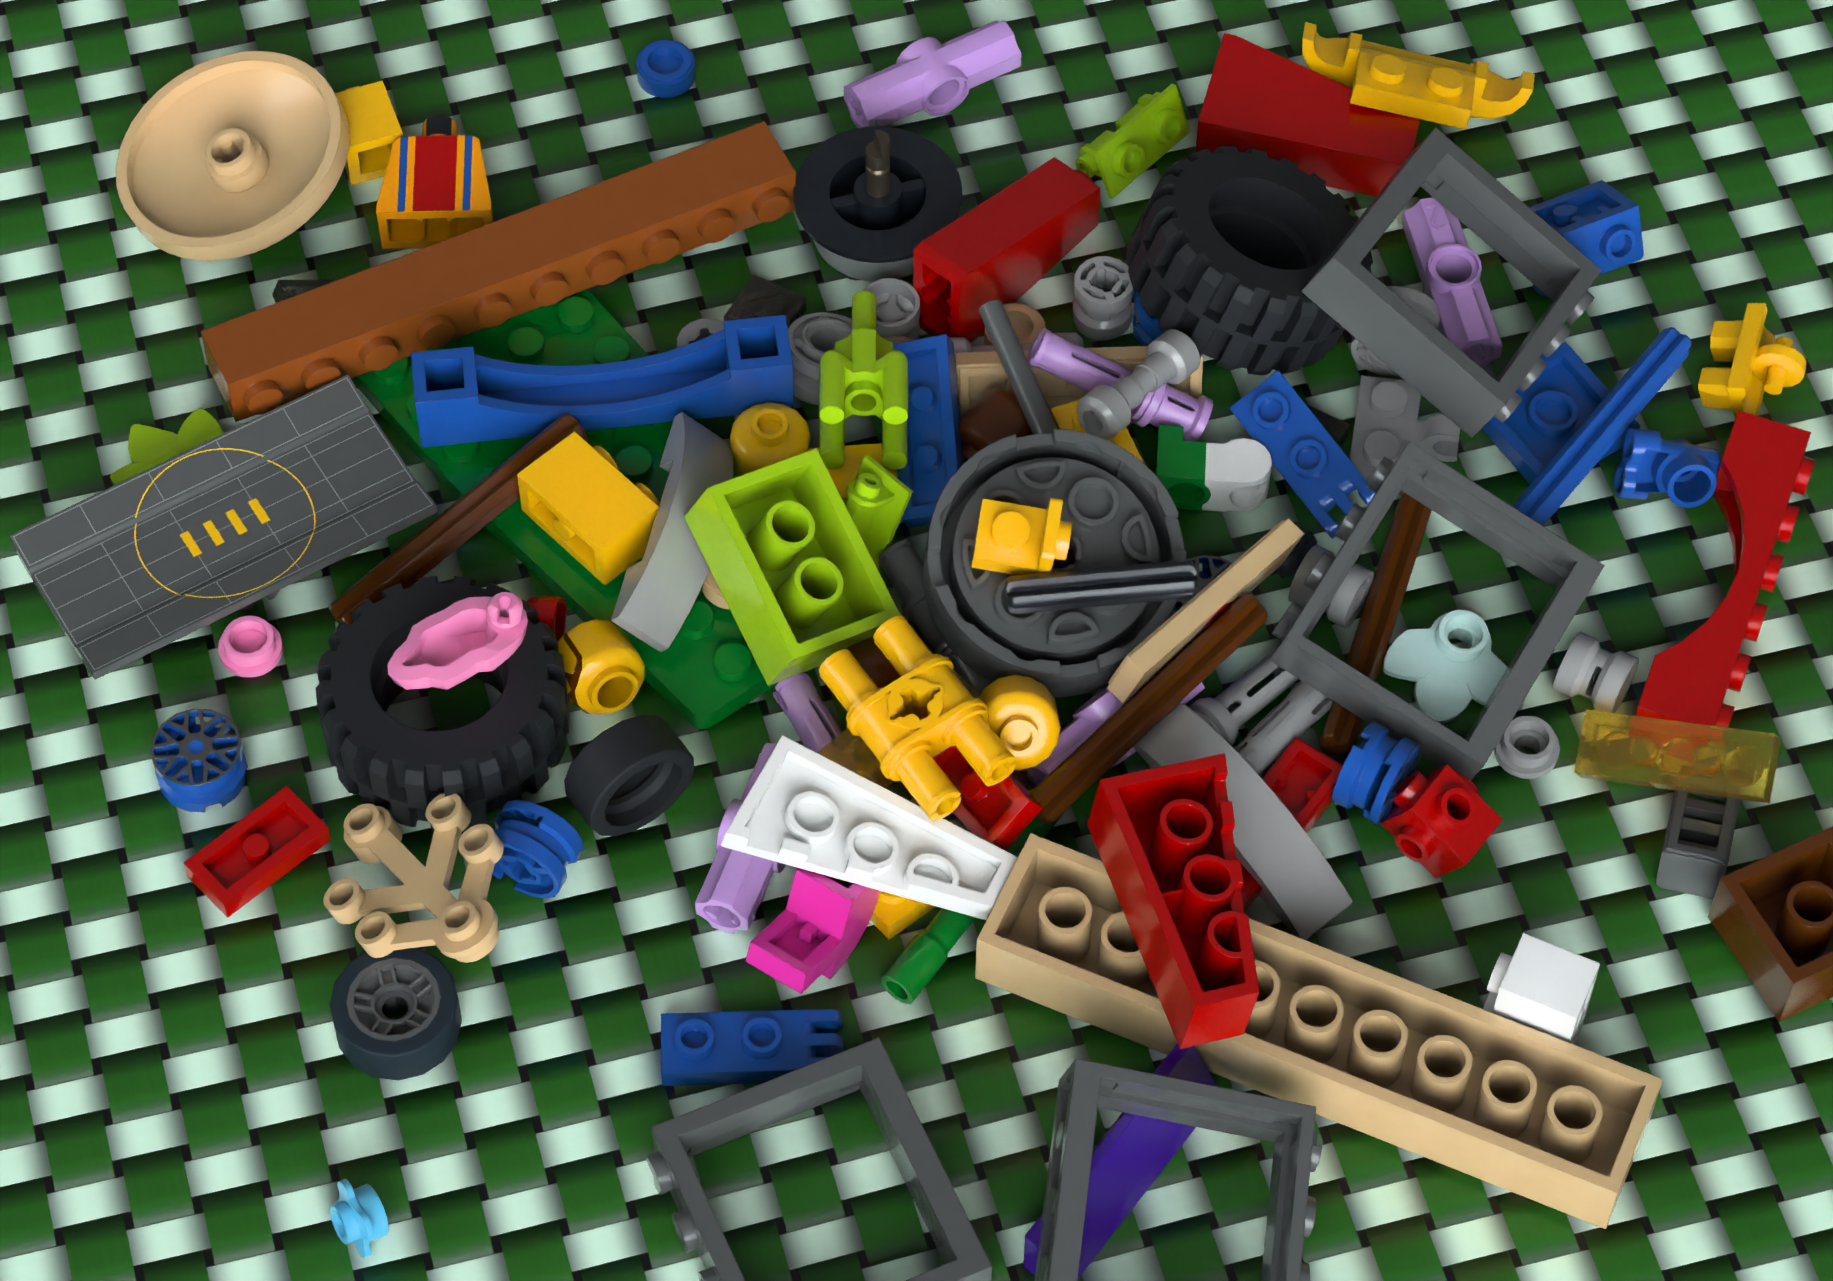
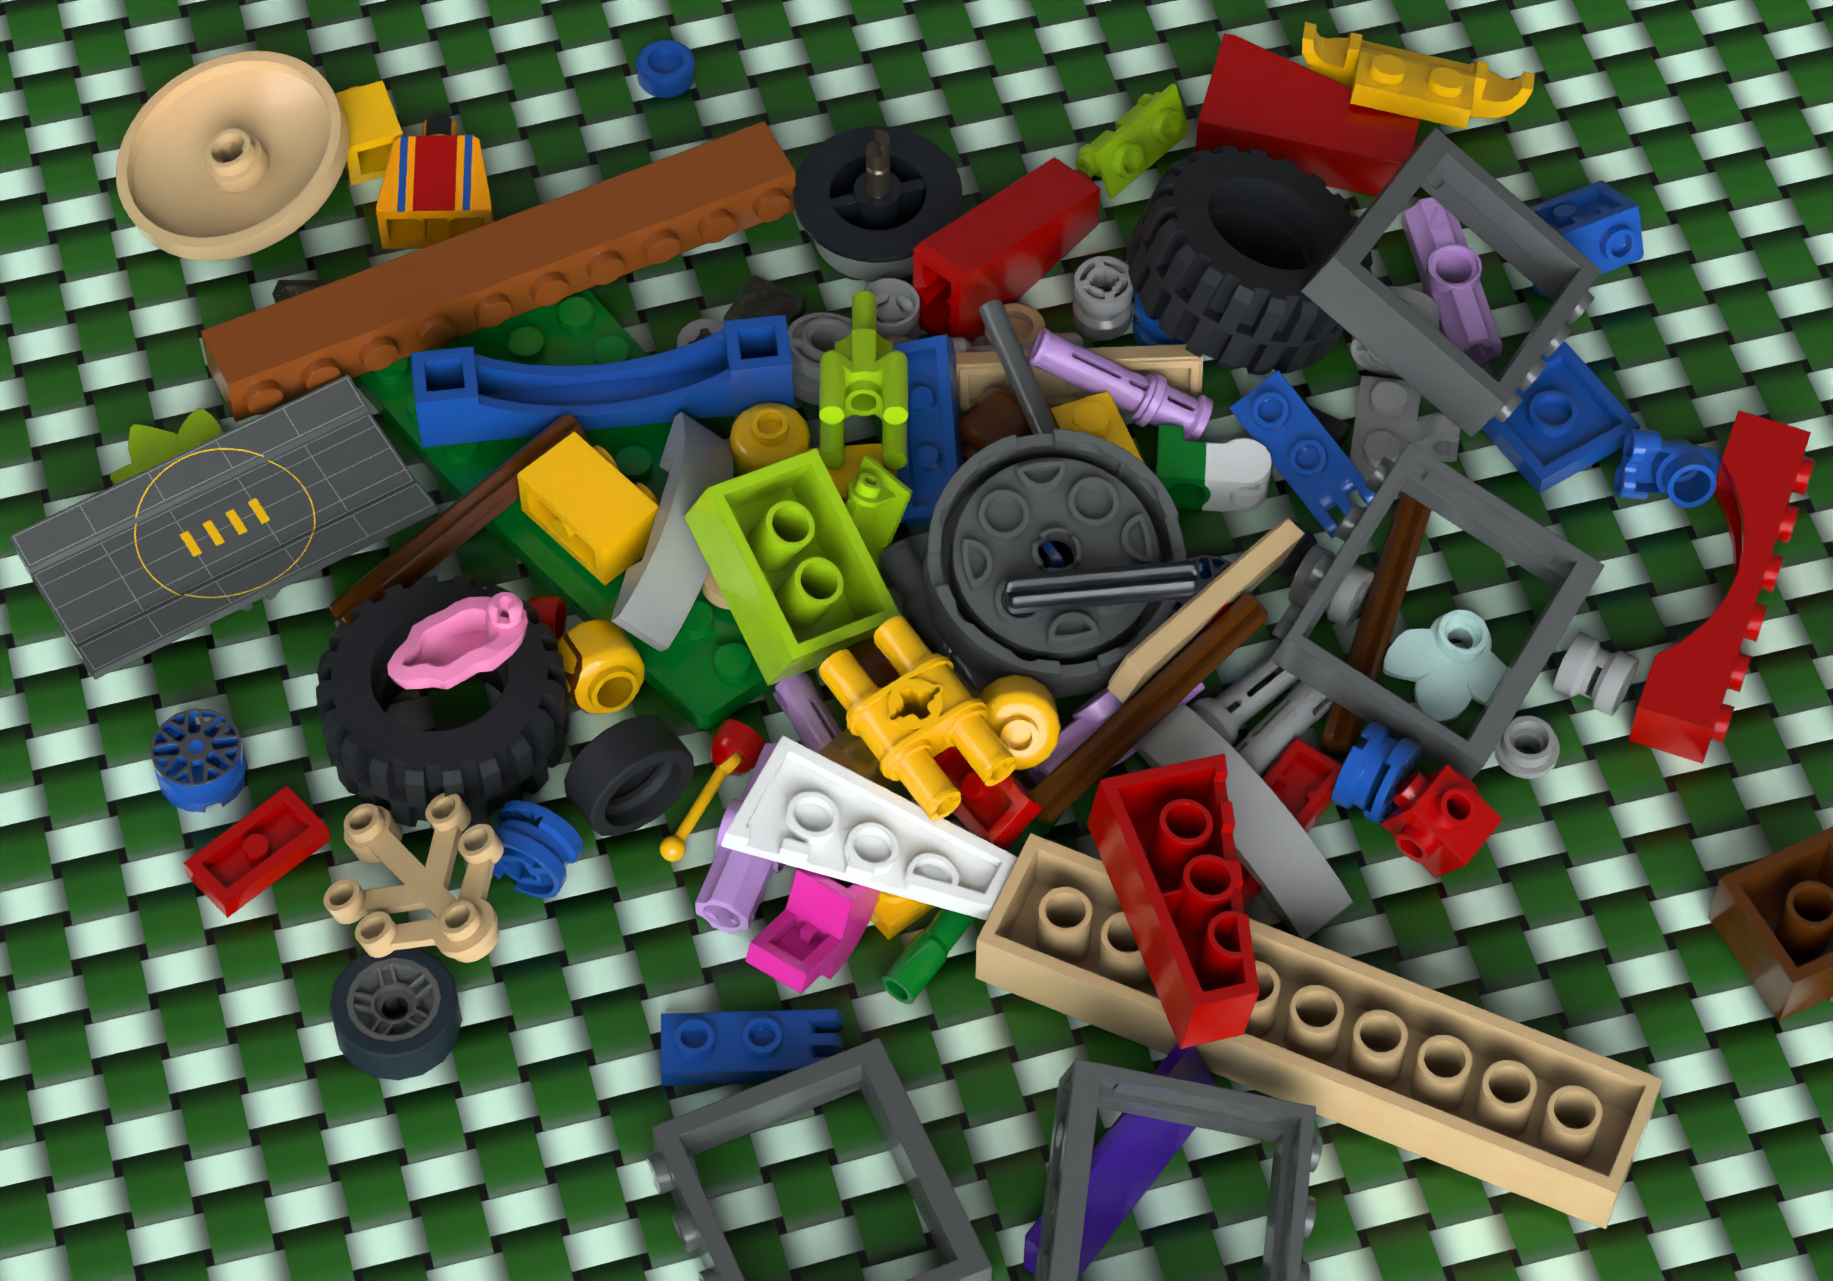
bright pink plate [218,615,283,678] -> none
medium azure plate [330,1179,389,1258] -> none
lavender piece [844,20,1021,128] -> none
yellow bracket [971,498,1072,575] -> none
light grey piece [1077,329,1200,440] -> none
white brick [1483,933,1600,1045] -> none
blue axle [1512,327,1692,526] -> none
clear yellow plate [1574,710,1781,803] -> none
dark grey slope [1656,764,1745,899] -> none
yellow hips [1698,303,1806,419] -> none
none -> hinge [660,719,766,862]

